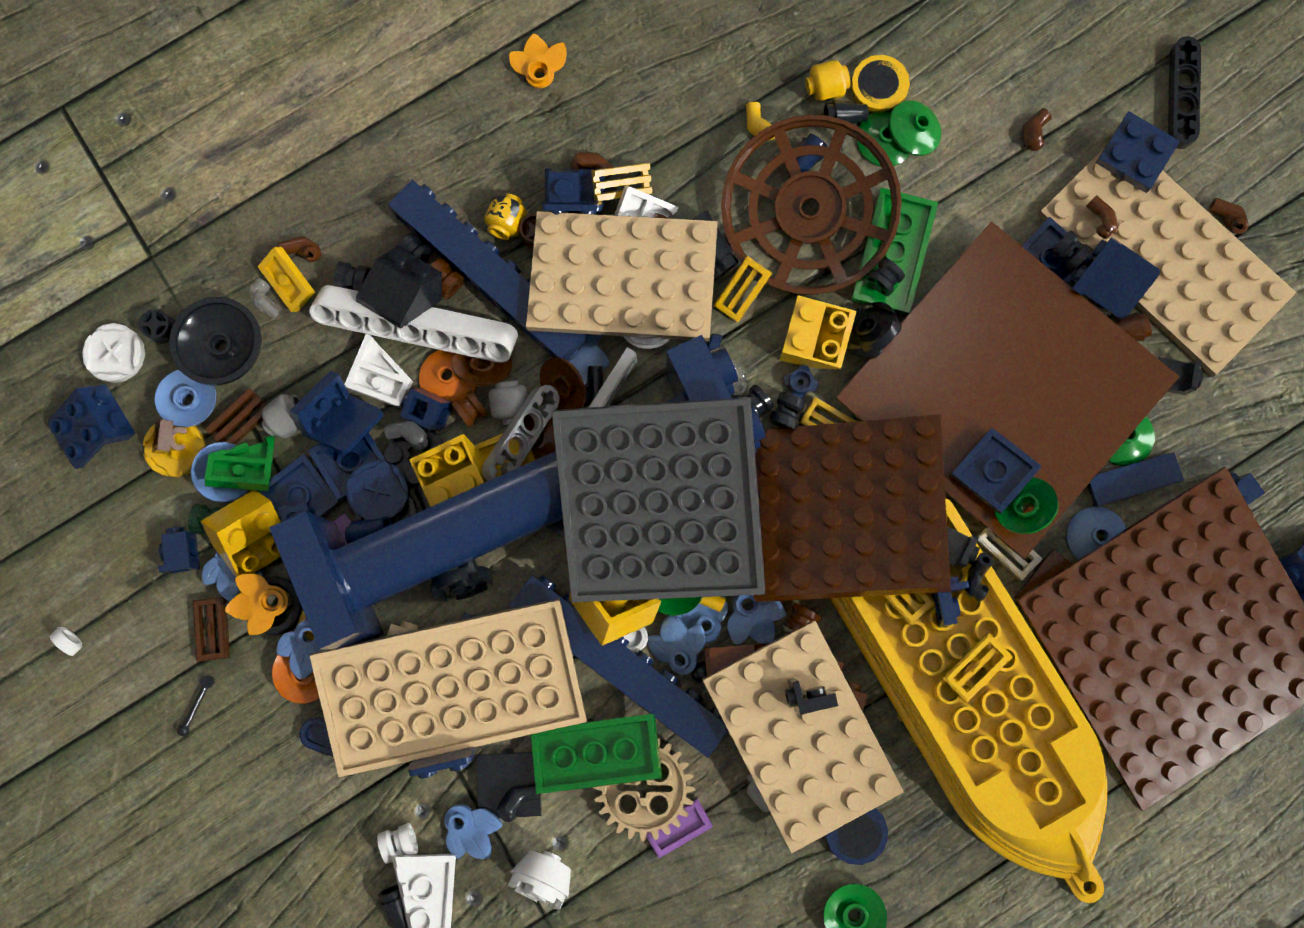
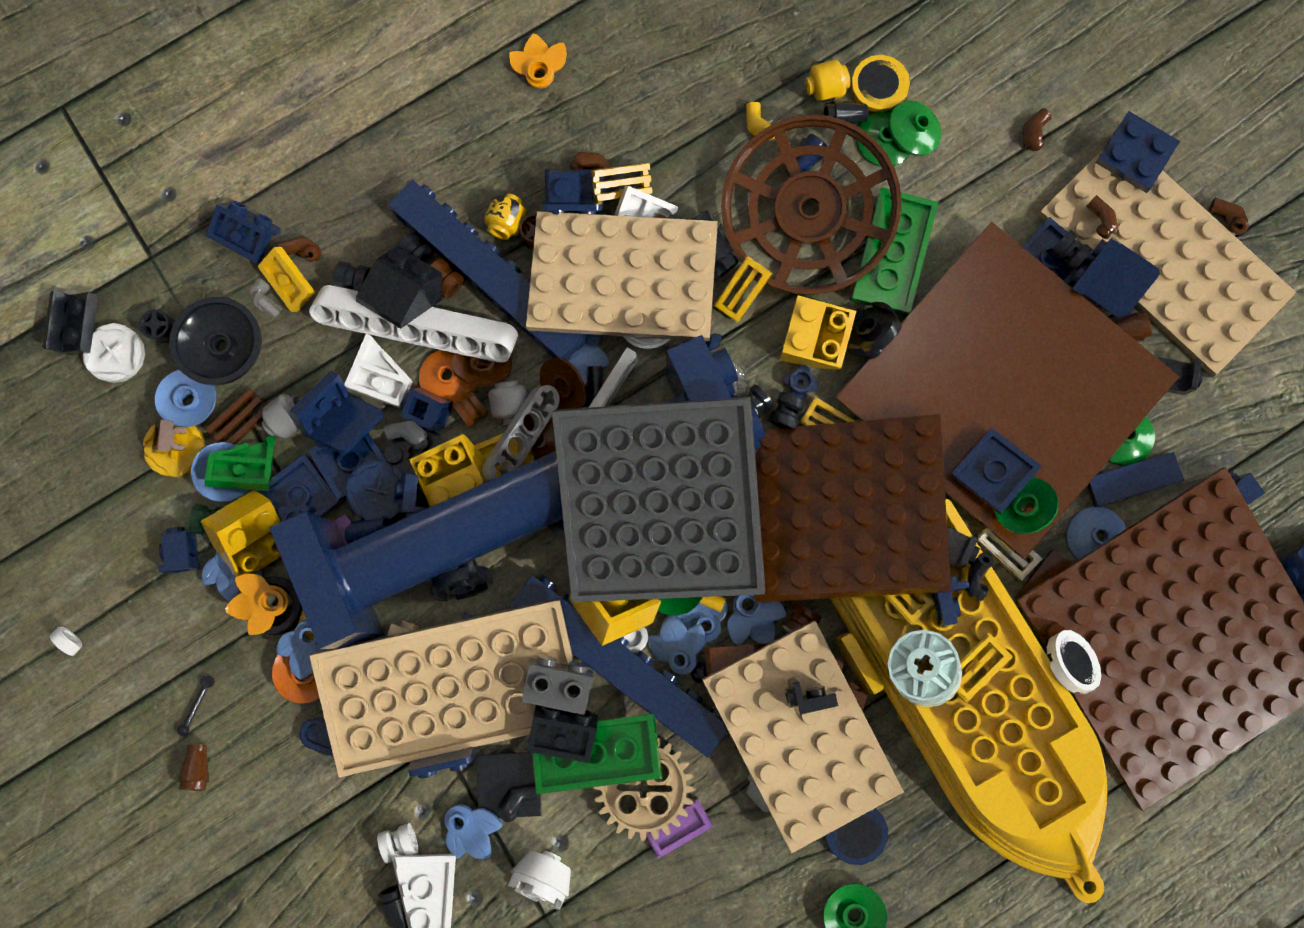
dark blue bracket [48,384,135,469] -> none
reddish brown tile [192,597,230,662] -> none
black wheel [866,258,905,296] -> none
black beam [1168,36,1201,149] -> none
none -> black bracket [42,291,99,355]
none -> reddish brown cone [177,745,210,791]
none -> dark blue bracket [206,200,281,263]
none -> dark blue bracket [394,474,427,518]
none -> dark grey brick [521,655,593,715]
none -> black bracket [526,705,598,763]
none -> yellow tile [833,633,884,695]
none -> light aqua wheel [888,630,962,707]
none -> tile [1047,630,1101,694]

